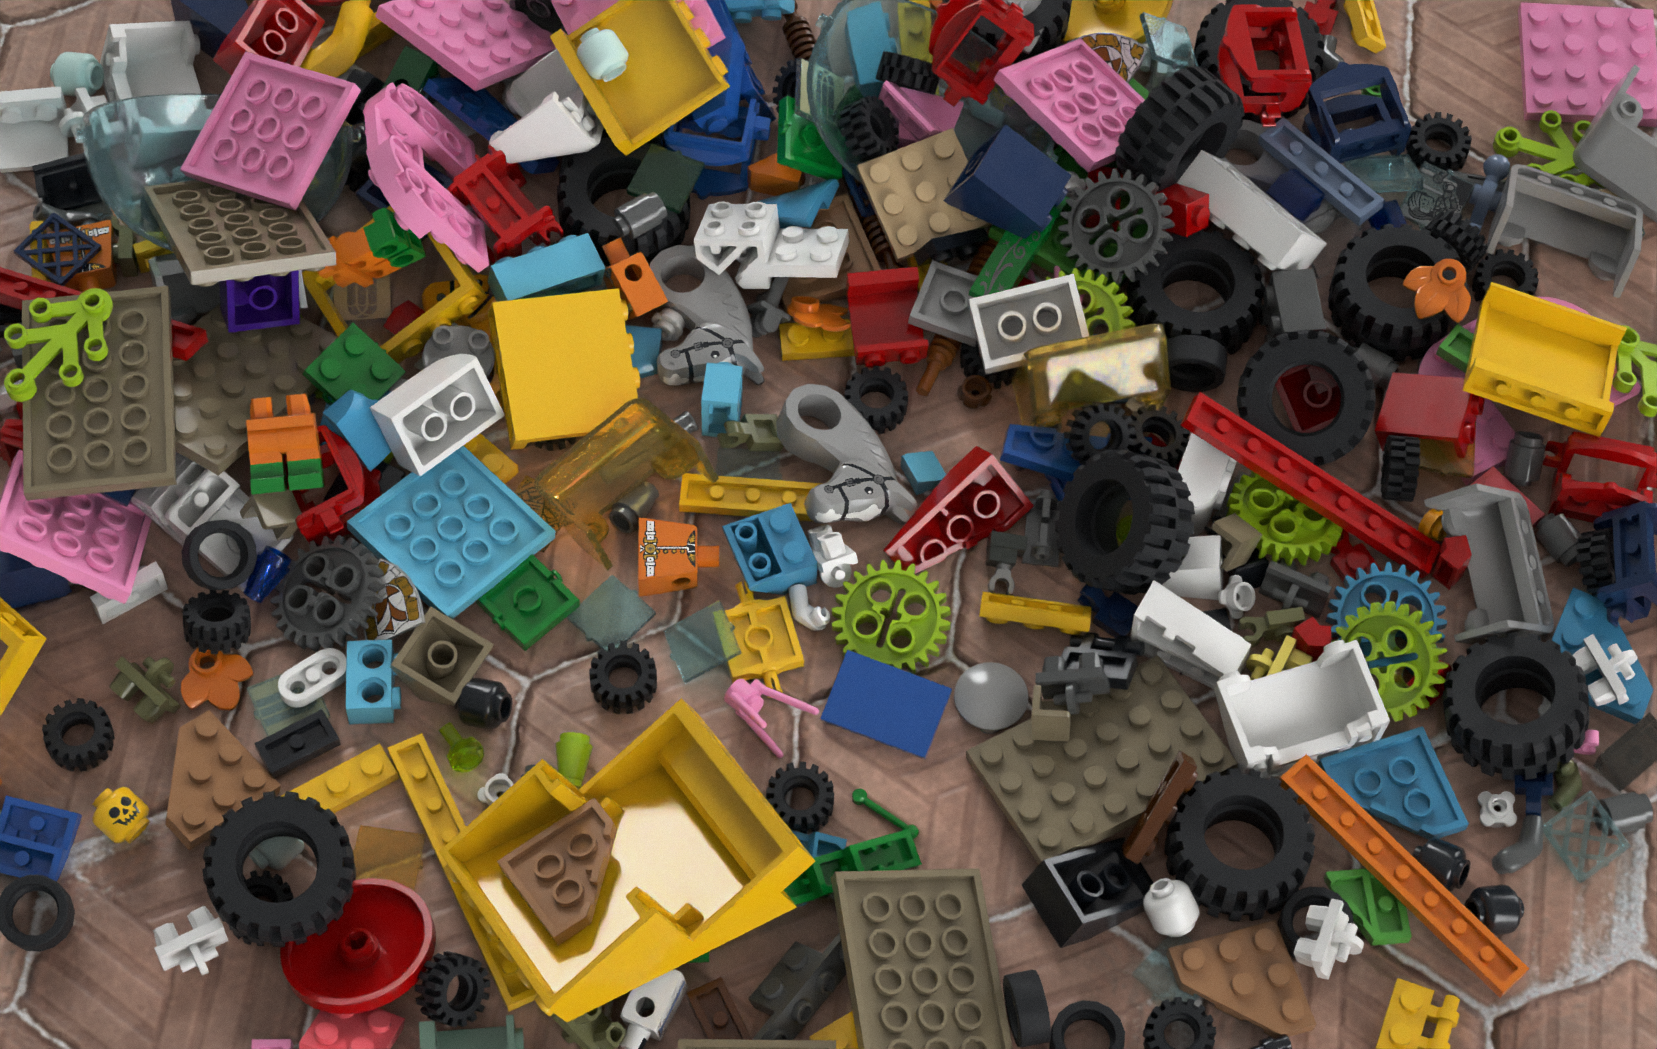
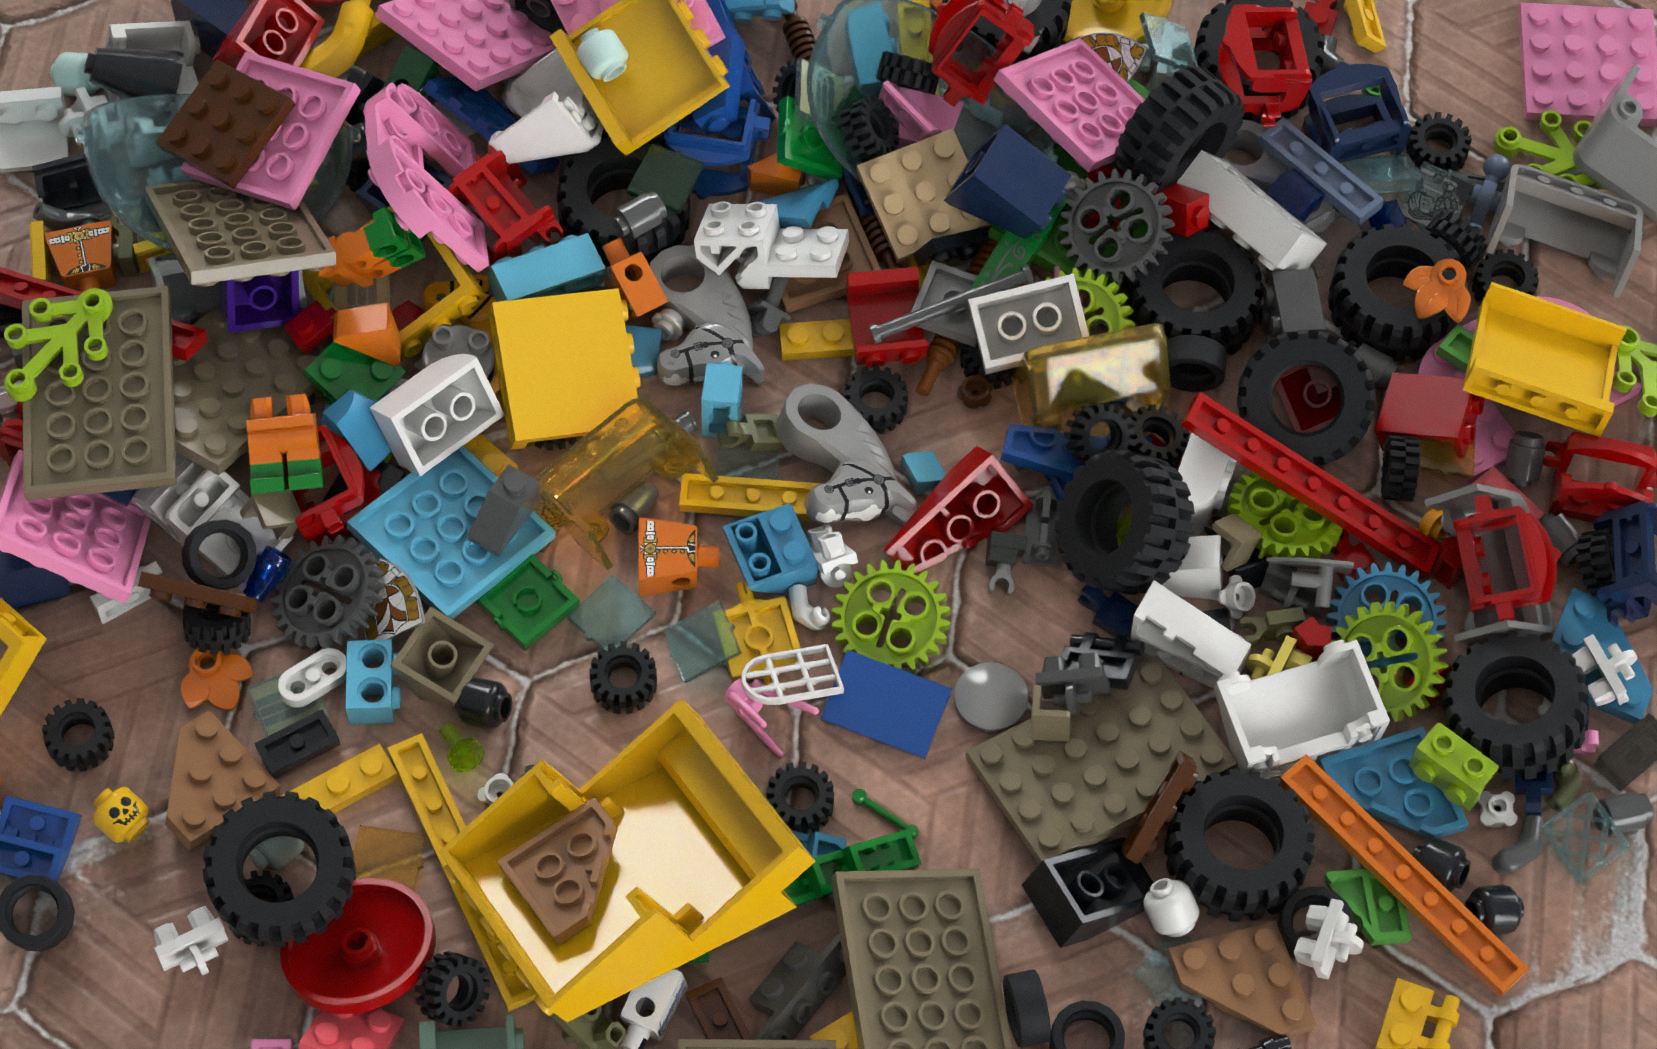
dark blue window [14,212,102,286] -> none
olive hips [109,656,181,723] -> none
lime cone [555,732,593,789] -> none
orange plate [787,296,851,332] -> none
yellow plate [979,591,1091,635] -> none
none -> black cone [84,48,184,119]
none -> reddish brown plate [138,571,258,618]
none -> reddish brown plate [156,60,296,189]
none -> red bracket [283,300,336,355]
none -> orange slope [333,302,401,367]
none -> dark grey slope [468,464,540,557]
none -> white window [741,644,844,705]
none -> dark grey bar [868,264,1035,344]
none -> light grey shield [1267,557,1354,609]
none -> lime bracket [1409,723,1499,811]
none -> red animal [1452,494,1561,621]

